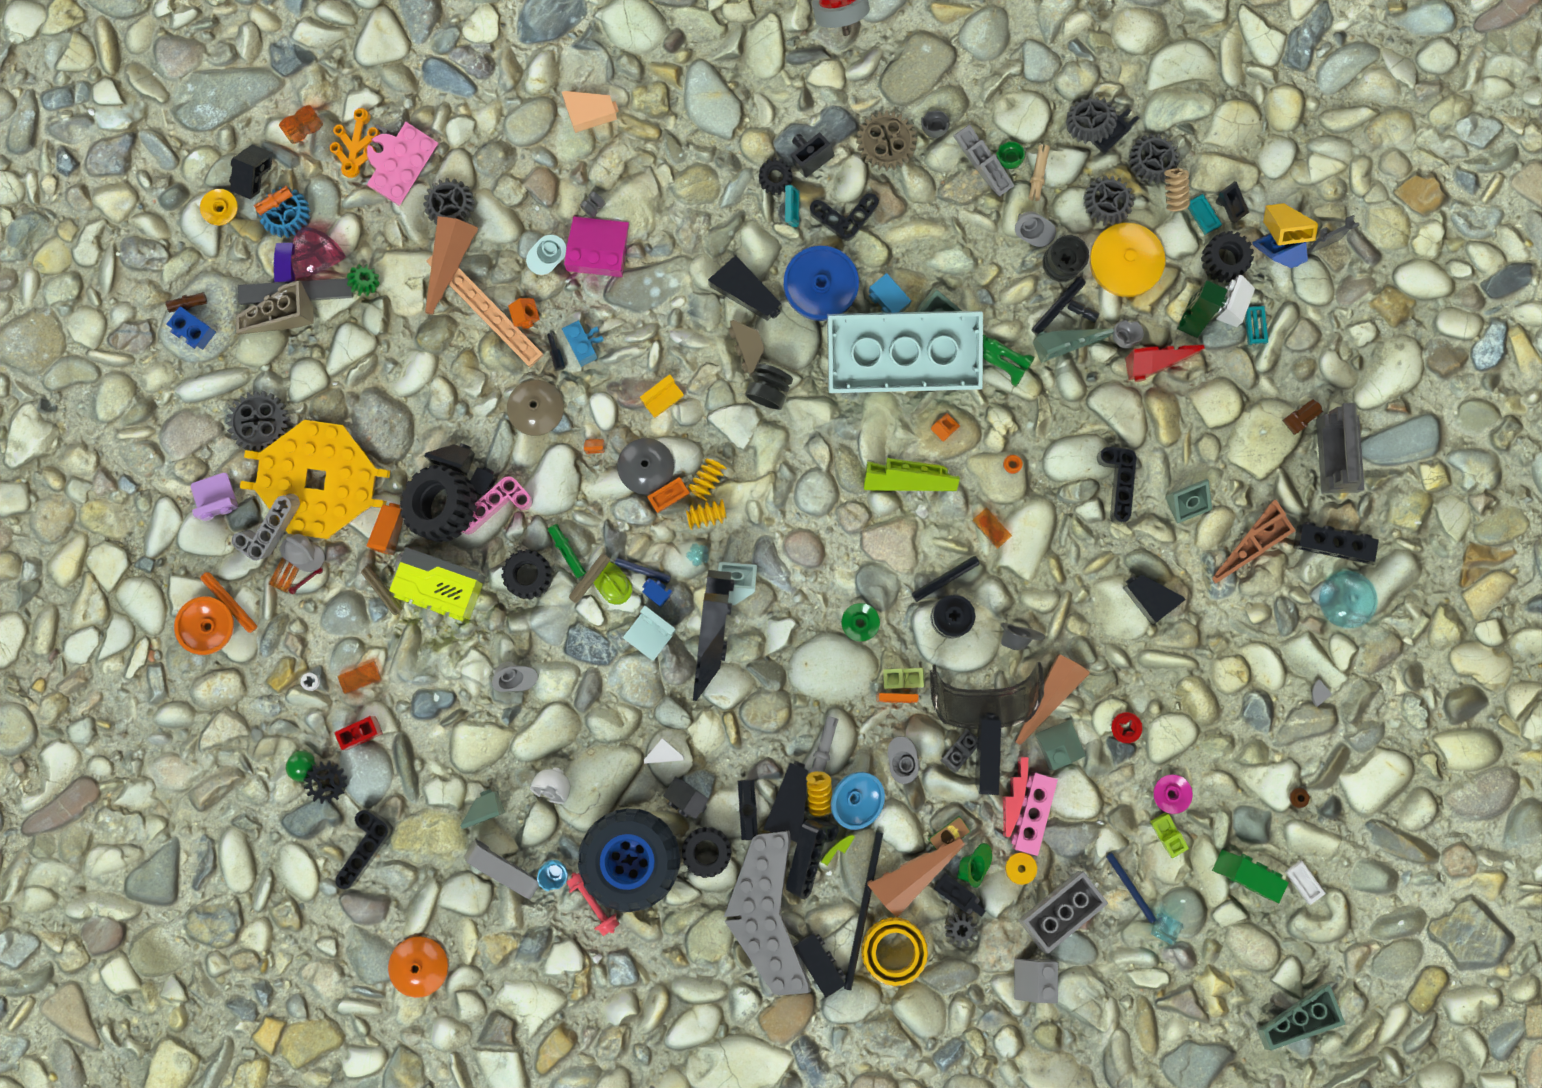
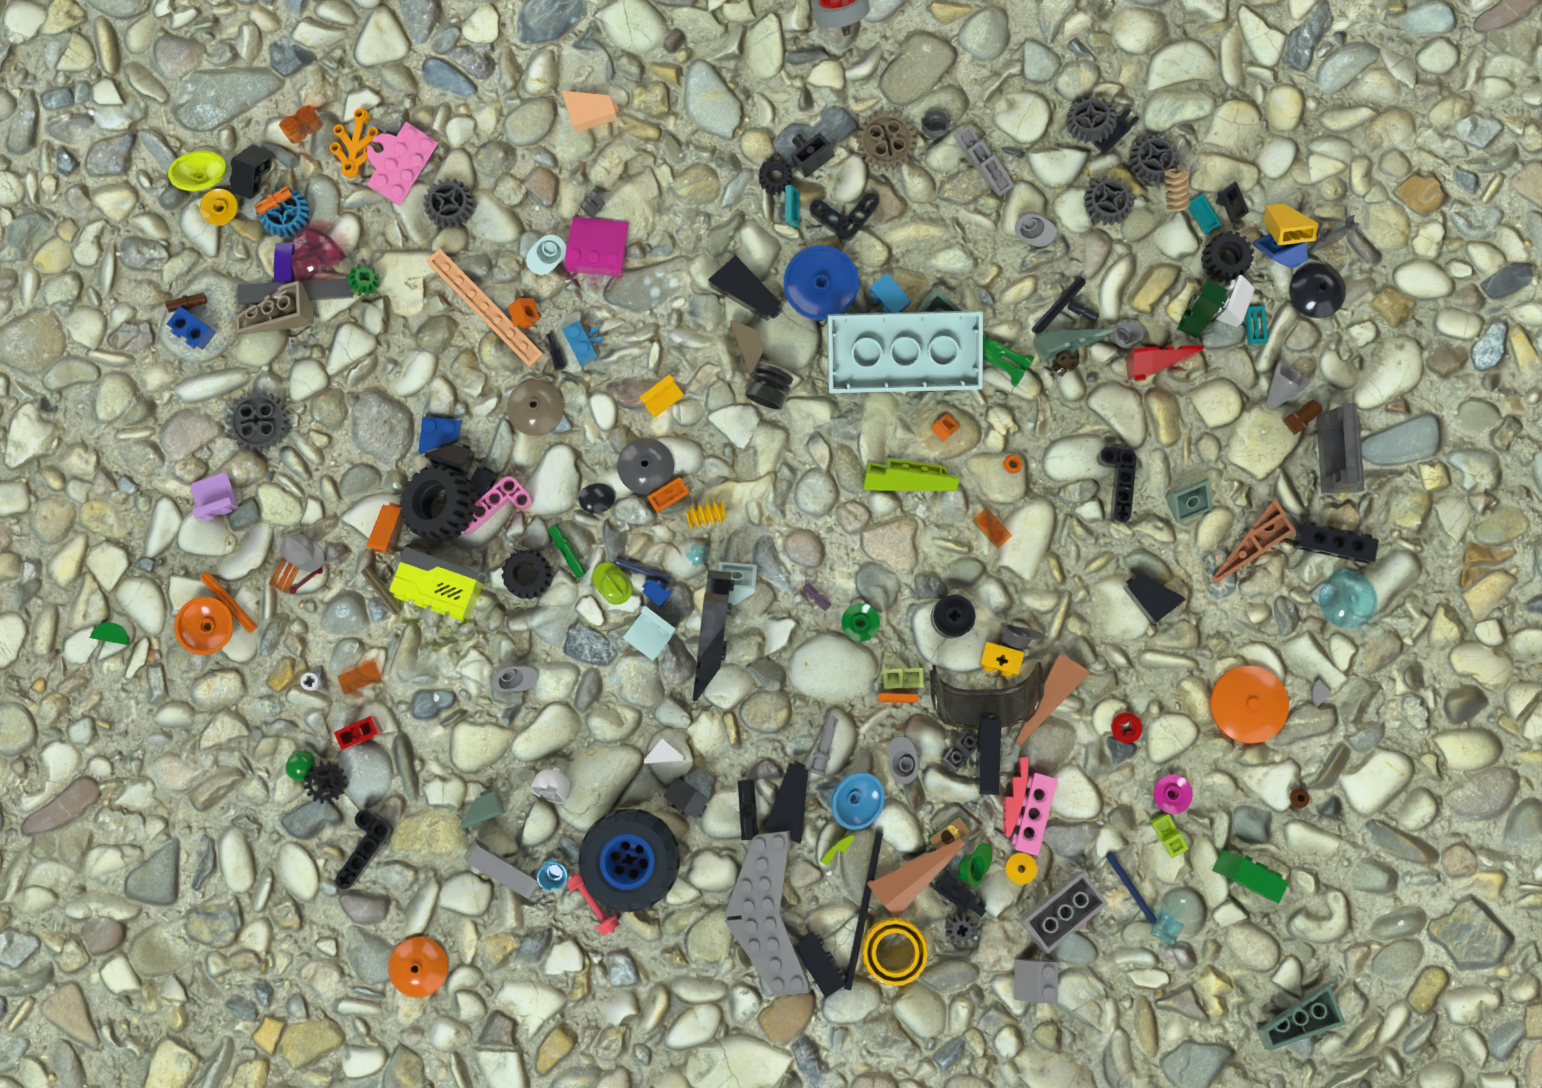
light grey beam [232,494,300,561] -> none
yellow plate [240,420,391,539] -> none
nougat wedge [425,216,478,315] -> none
dark tan axle [569,553,611,604] -> none
orange slope [584,439,605,454] -> none
black tyre [682,827,731,878] -> none
yellow piece [688,458,727,502] -> none
black beam [786,818,839,900] -> none
yellow piece [806,771,832,817] -> none
black axle [911,556,980,602] -> none
green hair [996,141,1025,169] -> none
tan pin [1028,144,1050,201] -> none
sand green slope [1035,720,1086,770] -> none
pearl dark grey wheel [1042,235,1089,282] -> none
yellow dish [1089,223,1165,297] -> none
white tile [1285,861,1326,905] -> none
none -> green tile [89,623,130,646]
none -> neon yellow dish [168,151,227,191]
none -> blue wing [418,417,461,454]
none -> black hat [578,483,615,514]
none -> clear purple piece [802,583,831,611]
none -> yellow brick [979,642,1024,678]
none -> dark brown piece [1051,350,1079,377]
none -> orange dish [1210,666,1289,743]
none -> light grey hat [1265,361,1311,410]
none -> black dish [1289,263,1346,319]

